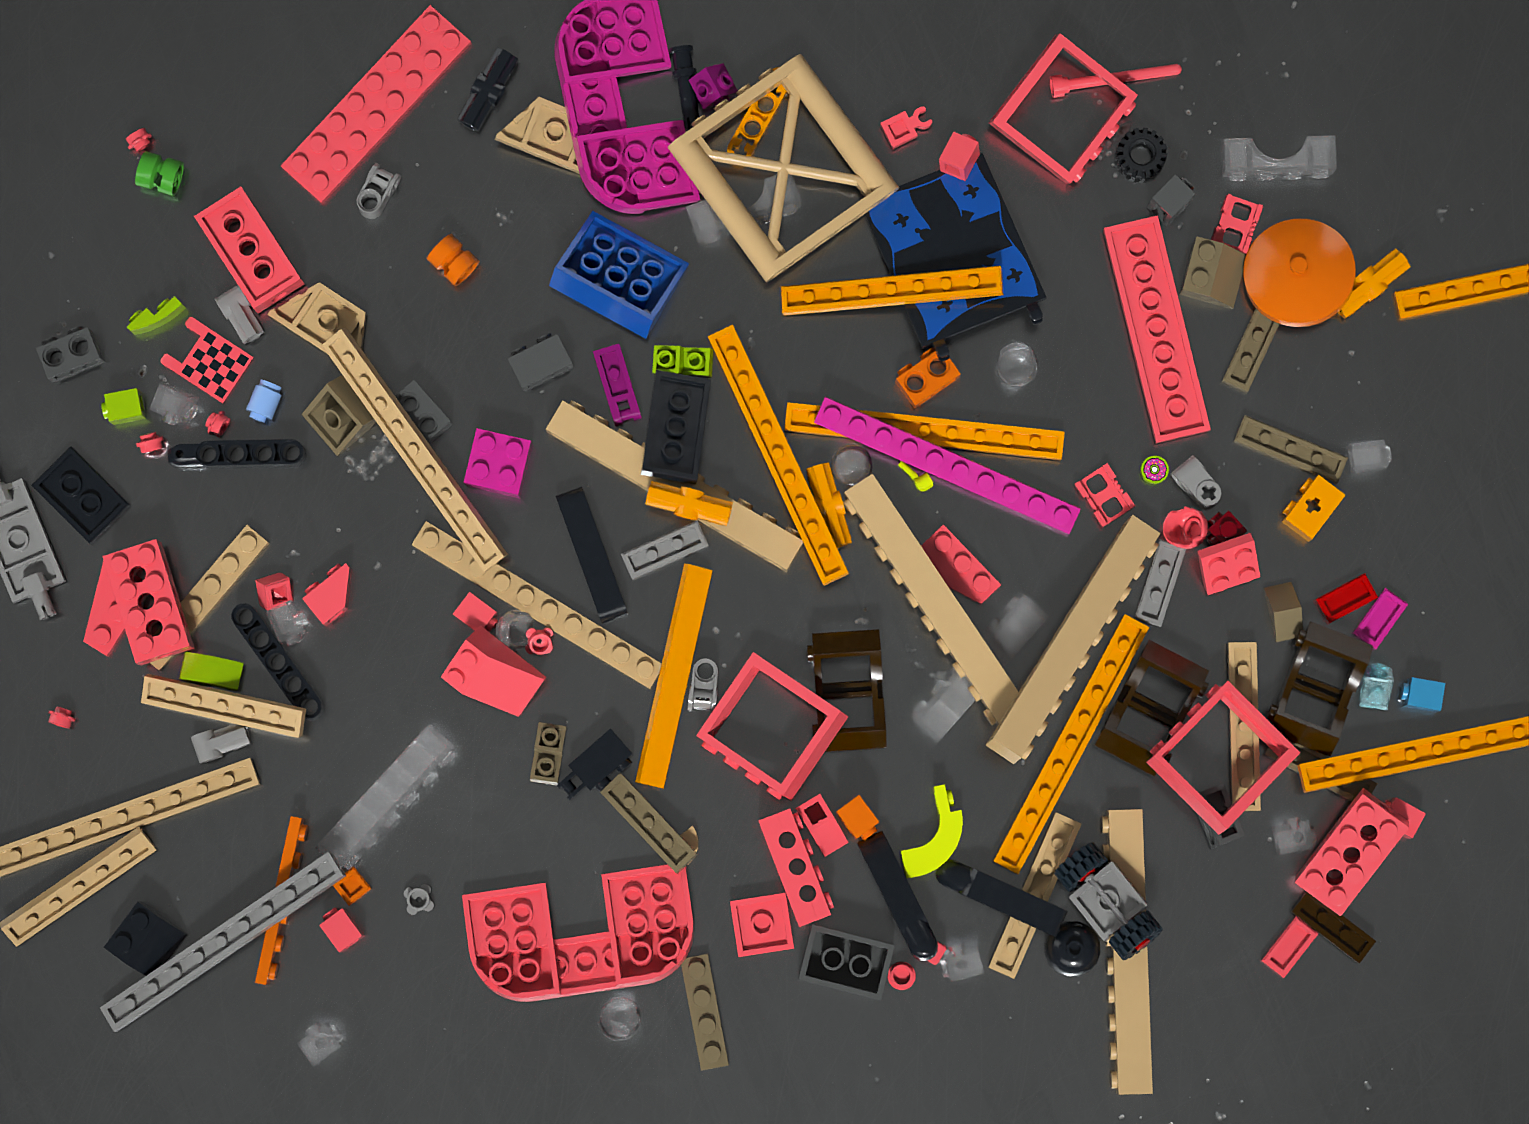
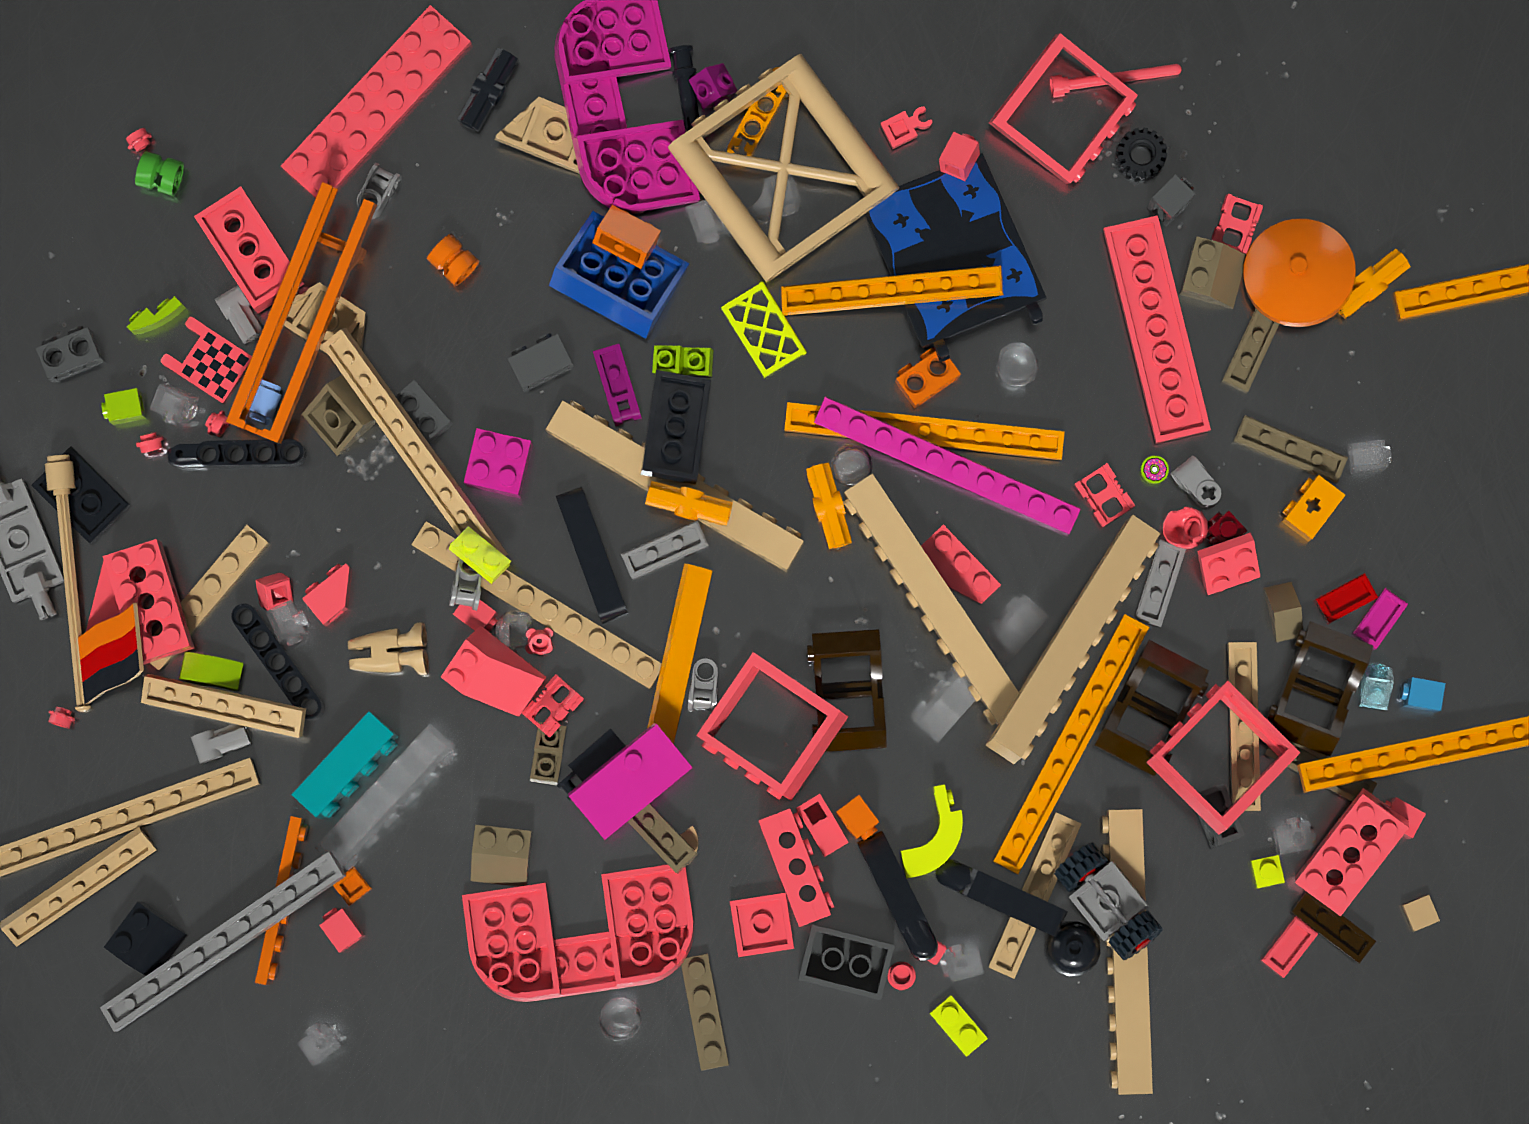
light grey plate [404,884,434,915] -> none
light orange plate [708,325,849,586] -> none
neon yellow hand [898,461,933,492] -> none
clear arch [1221,136,1337,181] -> none
none -> flag [45,455,144,712]
none -> orange piece [226,182,377,444]
none -> teal brick [291,711,399,819]
none -> tan piece [348,622,429,675]
none -> neon yellow plate [449,526,511,584]
none -> light grey piece [449,559,482,611]
none -> dark tan slope [471,825,533,887]
none -> coral piece [522,674,584,738]
none -> dark pink brick [568,723,693,840]
none -> orange brick [593,205,661,269]
none -> neon yellow window [721,281,807,378]
none -> neon yellow plate [930,995,988,1057]
none -> neon yellow plate [1250,855,1285,888]
none -> tan tile [1402,895,1440,932]

